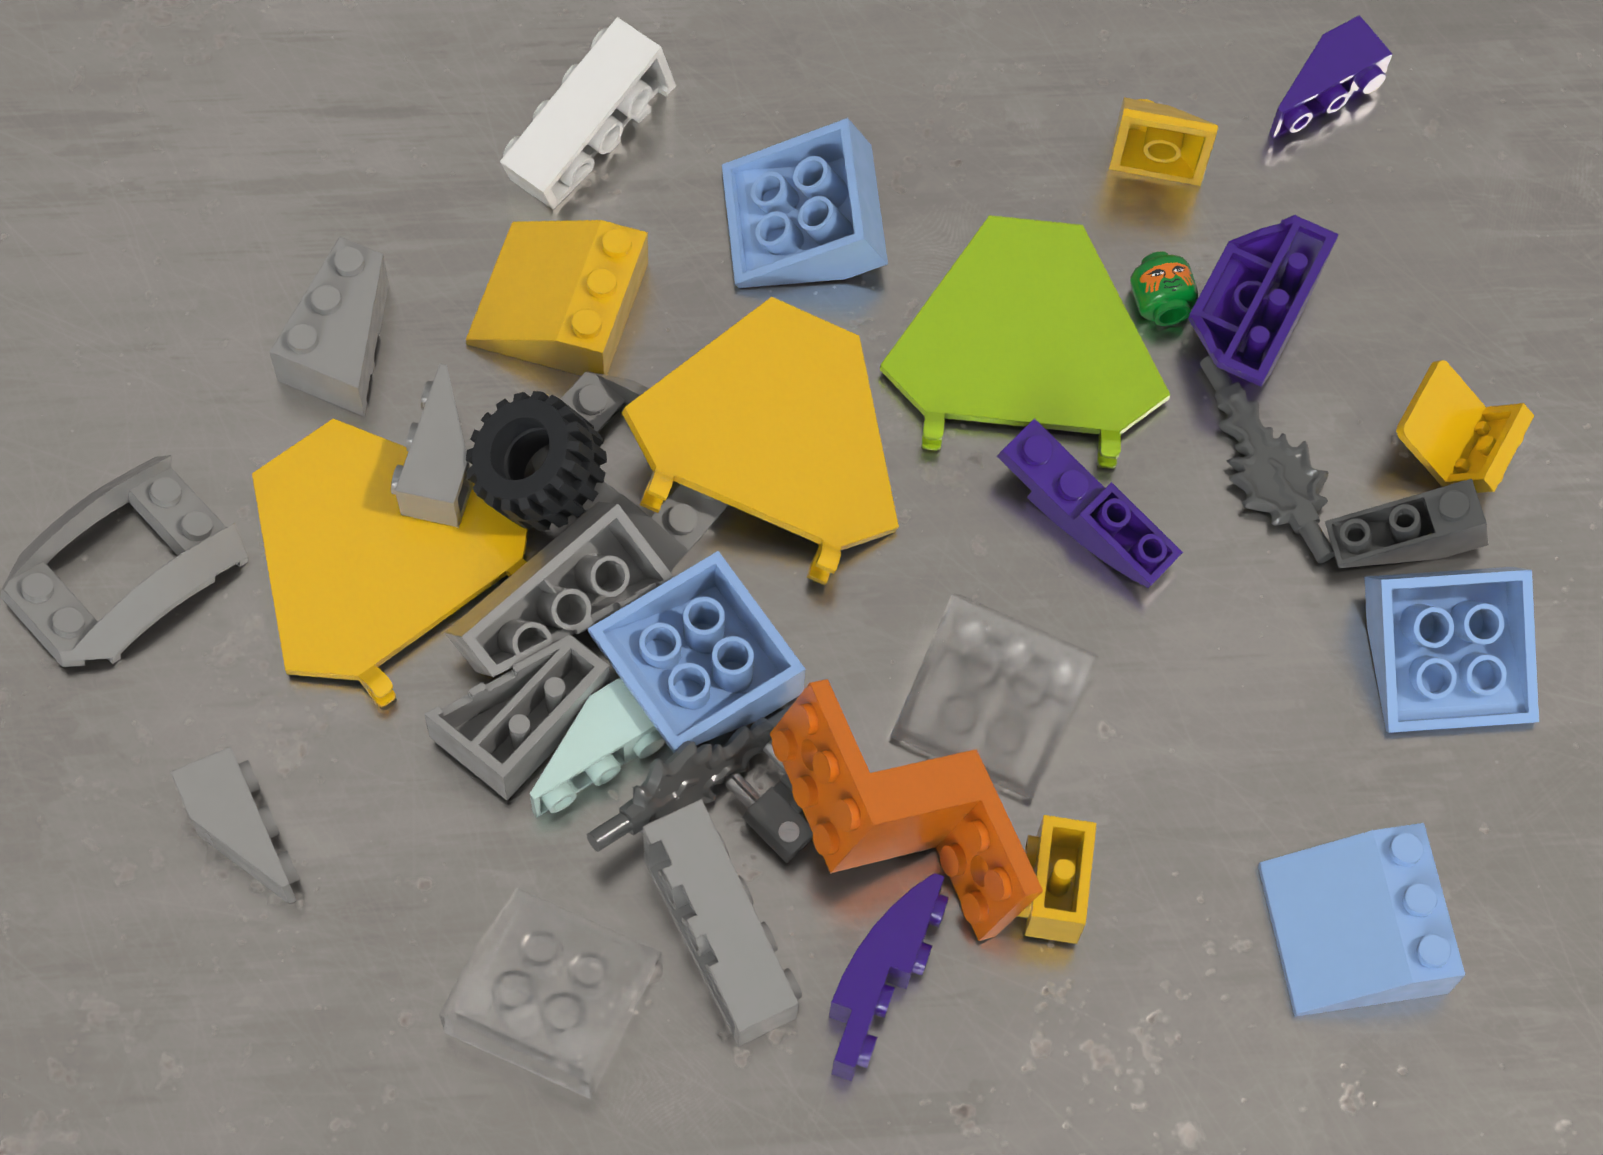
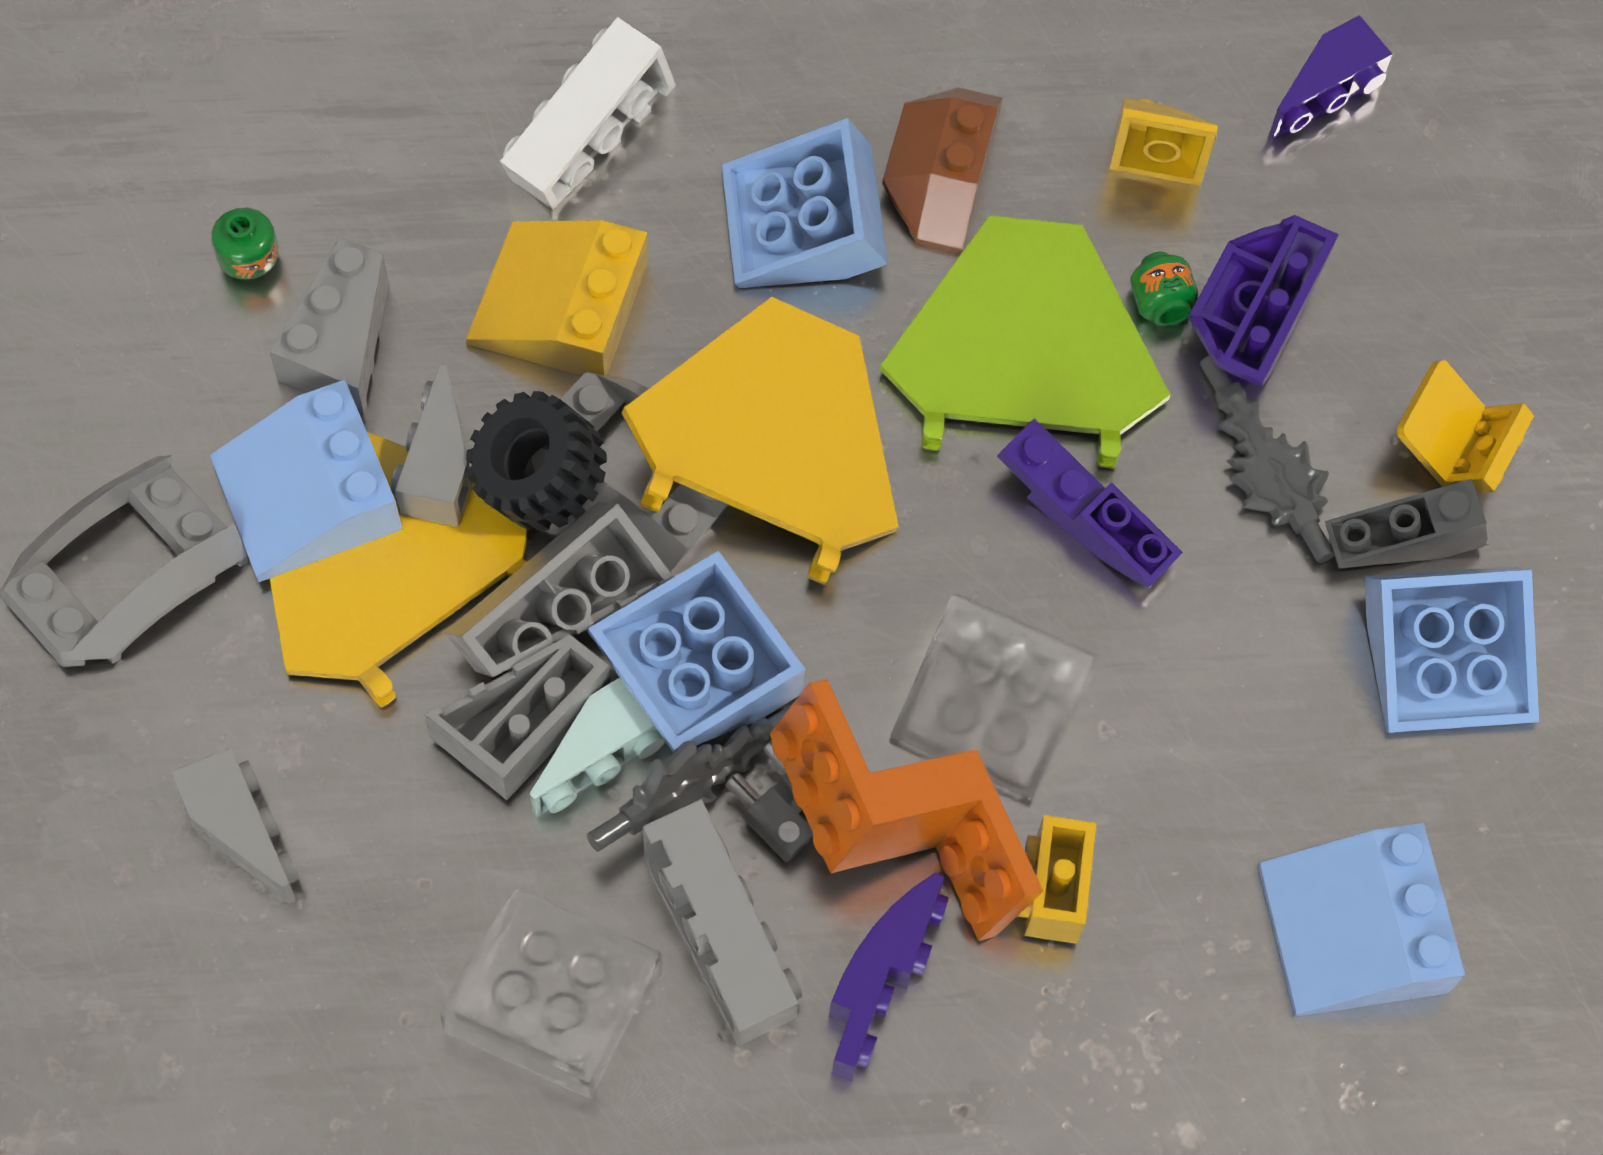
none -> light blue slope [210,379,403,582]
none -> green head [212,207,278,280]
none -> dark orange wedge [882,87,1003,254]

